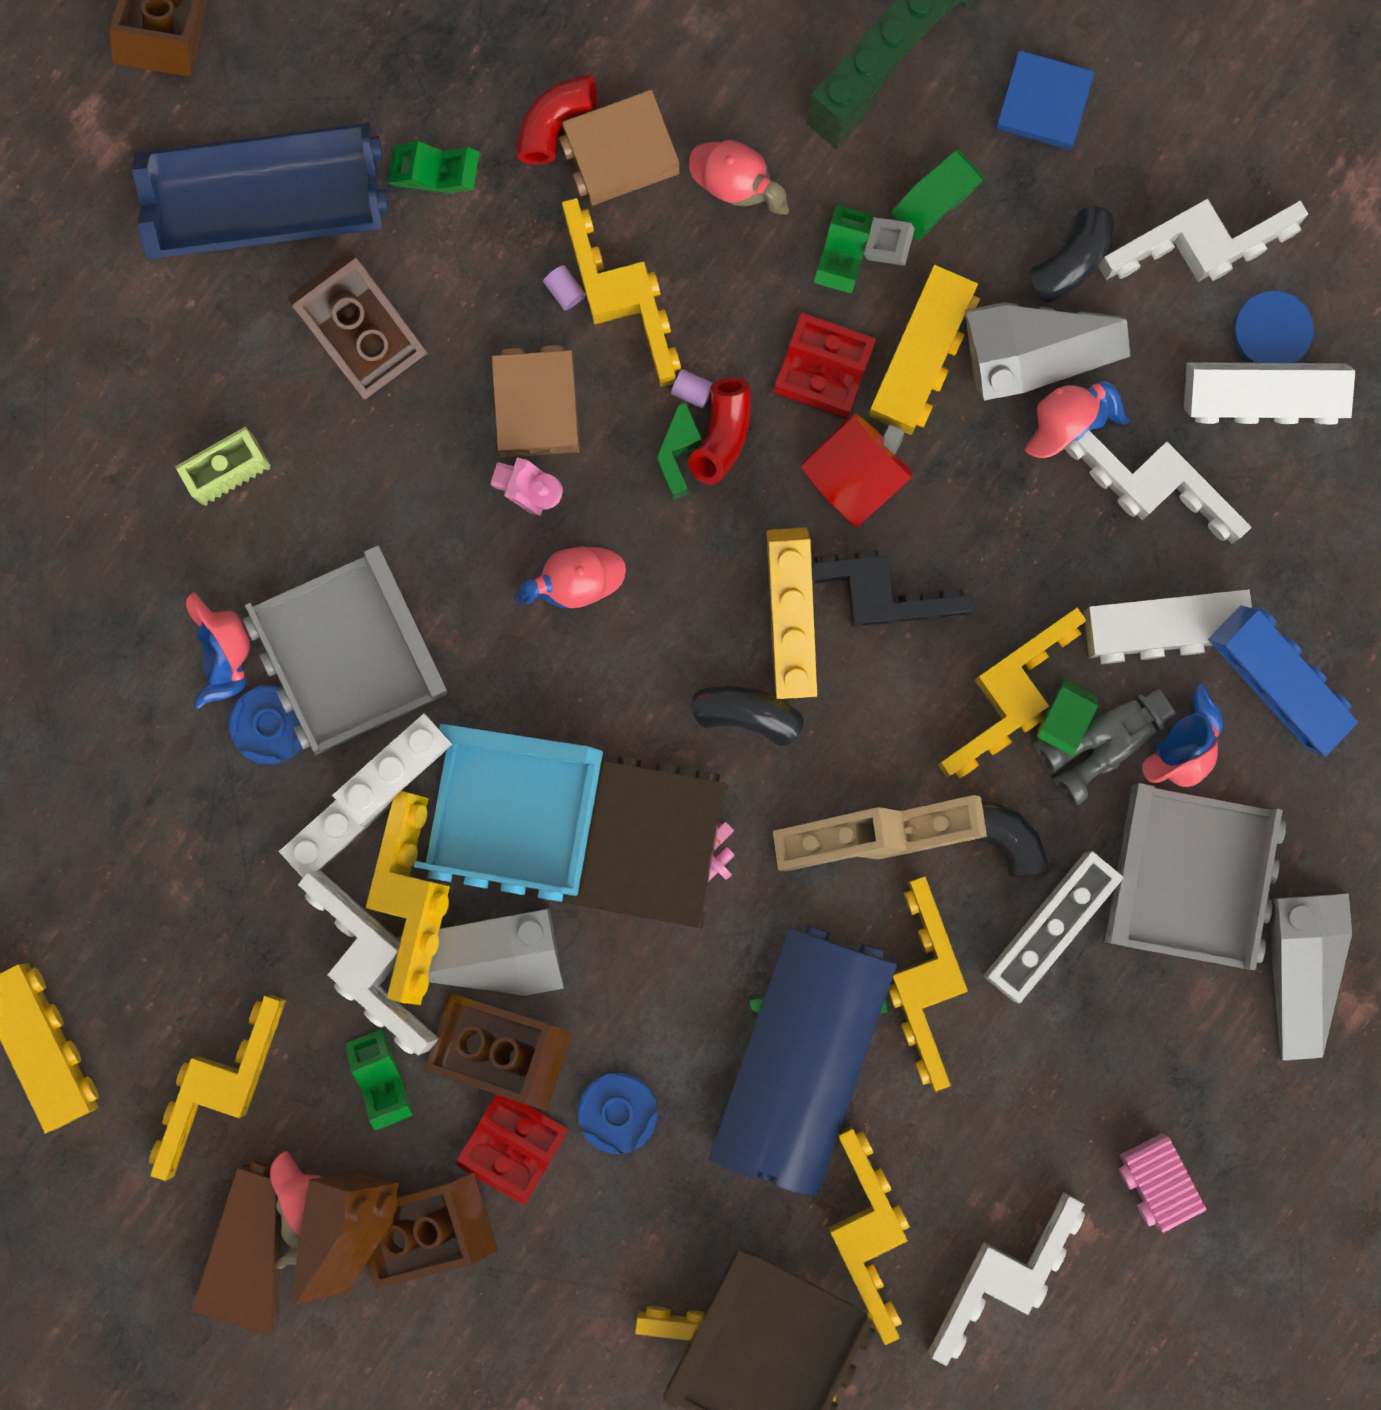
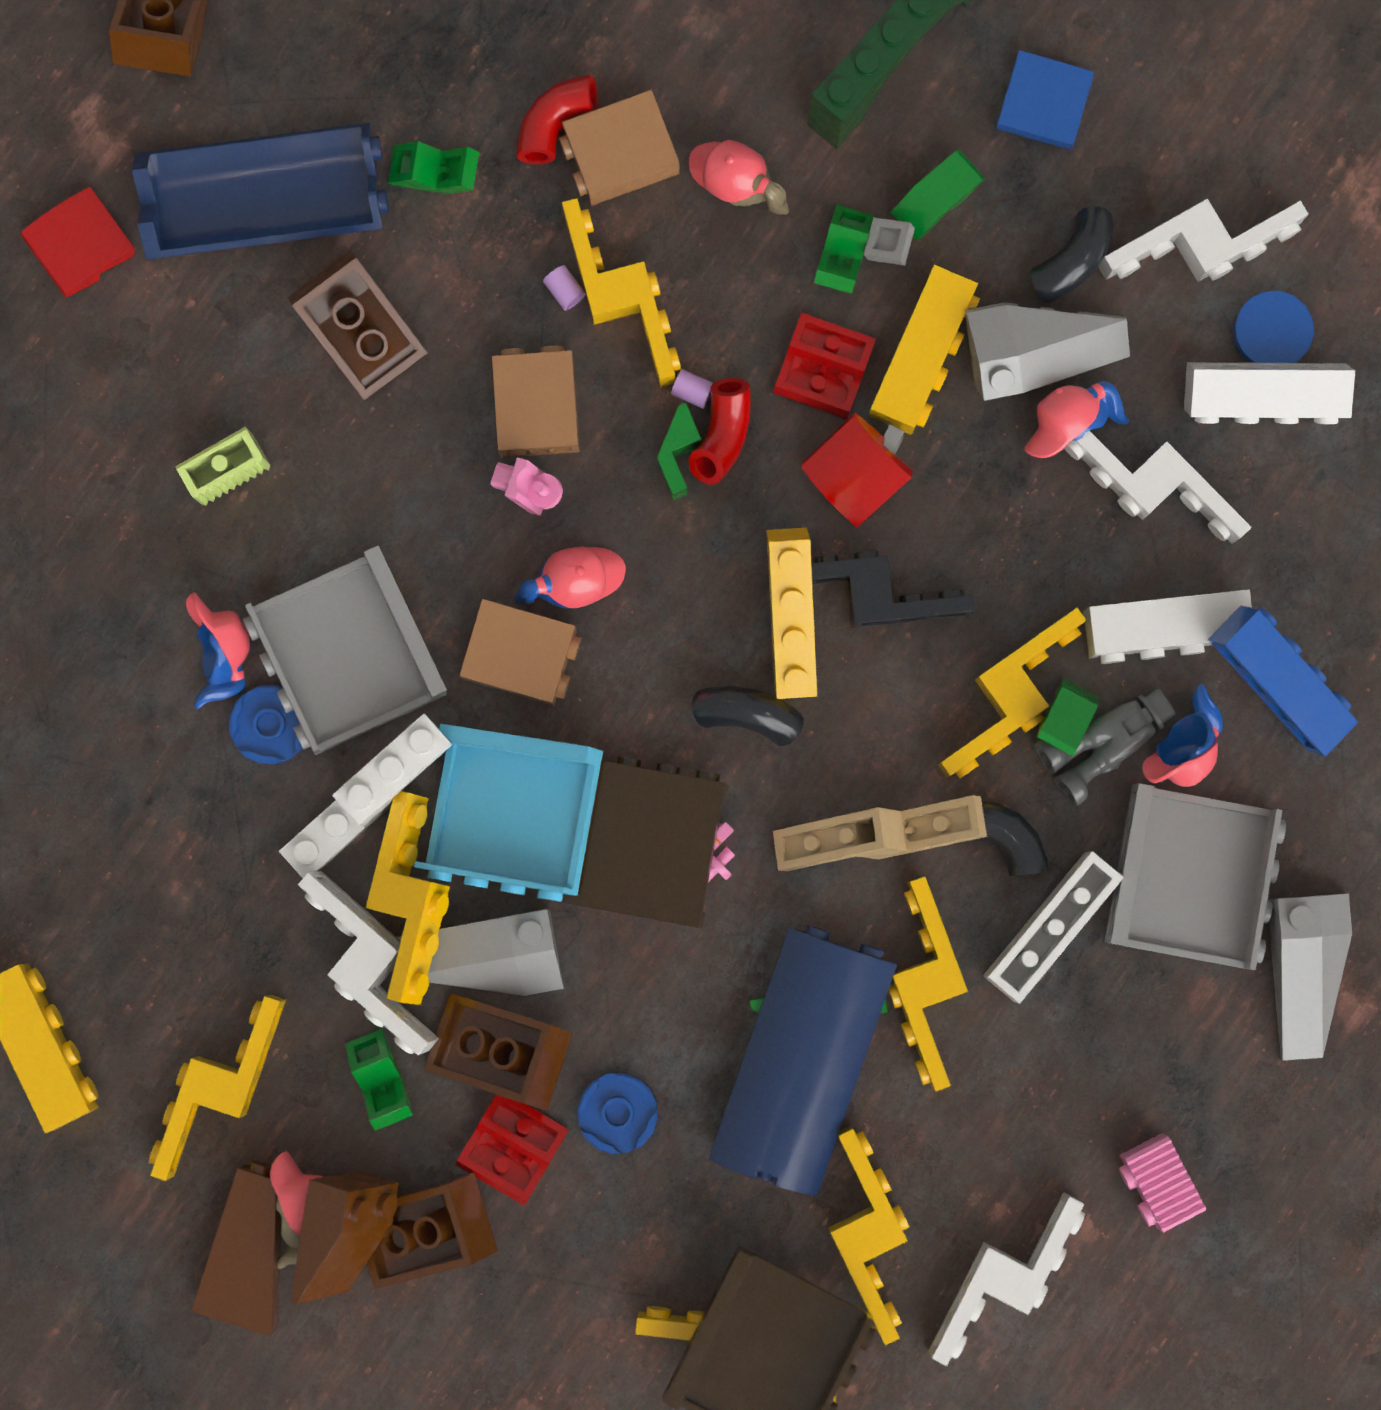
none -> red slope [20,187,135,298]
none -> medium nougat brick [459,599,581,706]

